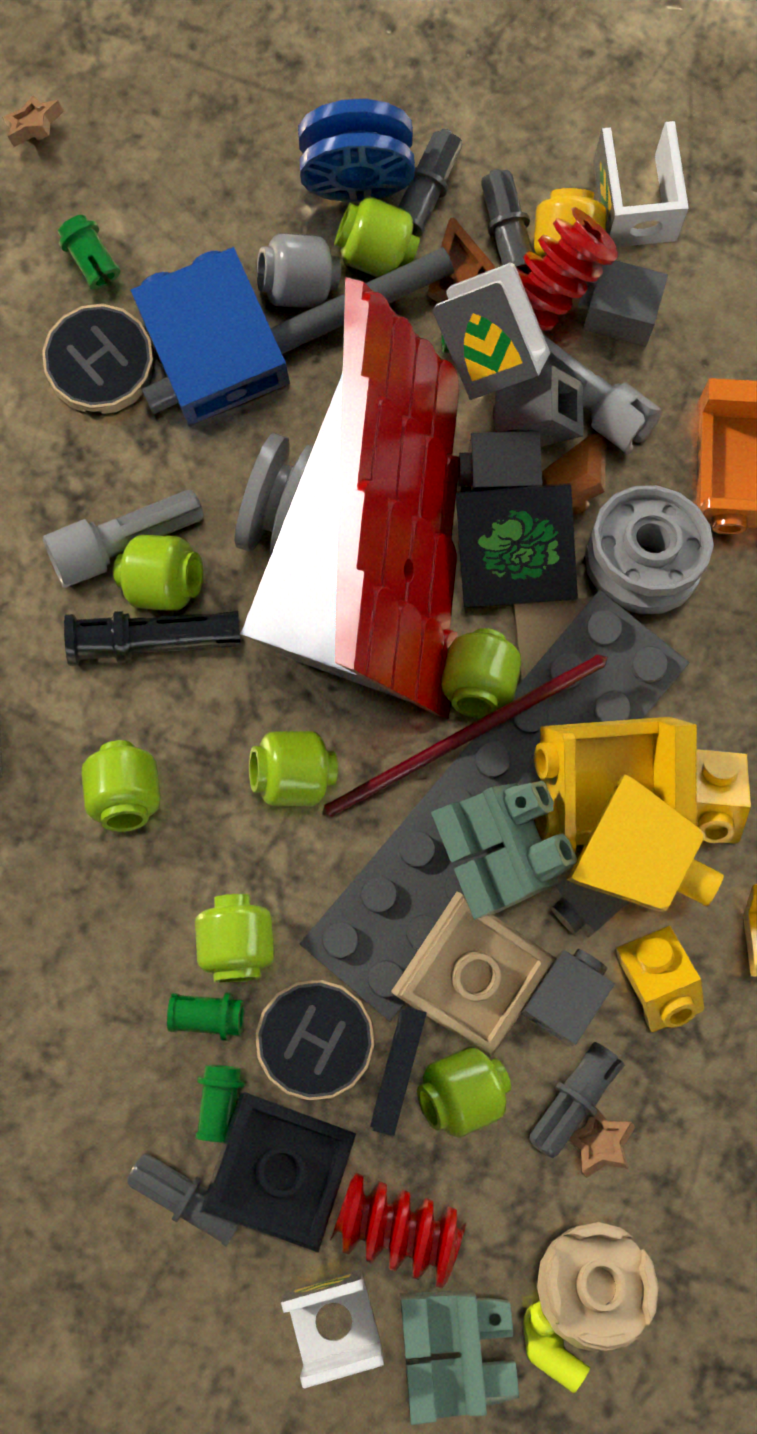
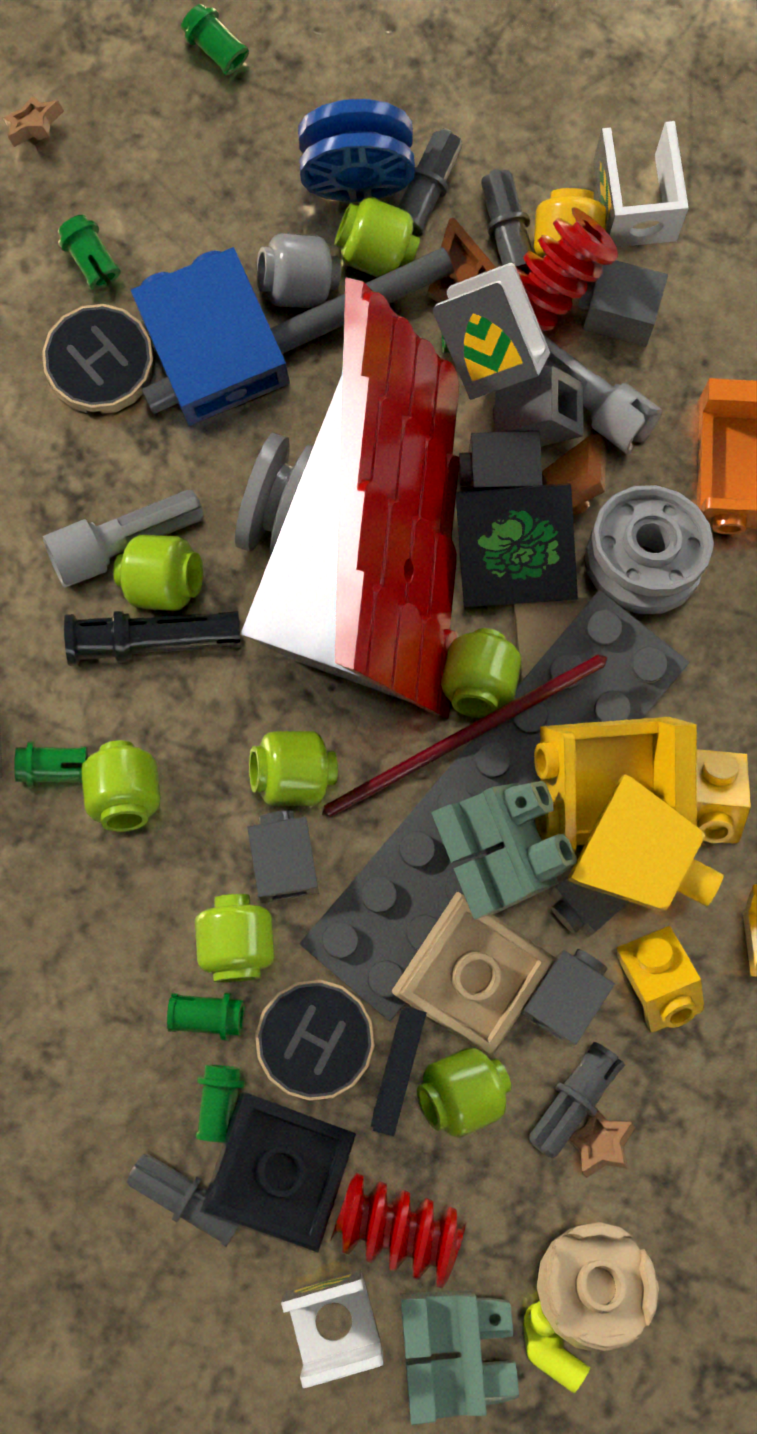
none -> green pin [14,741,88,788]
none -> green pin [181,4,249,75]
none -> dark grey brick [247,810,319,903]

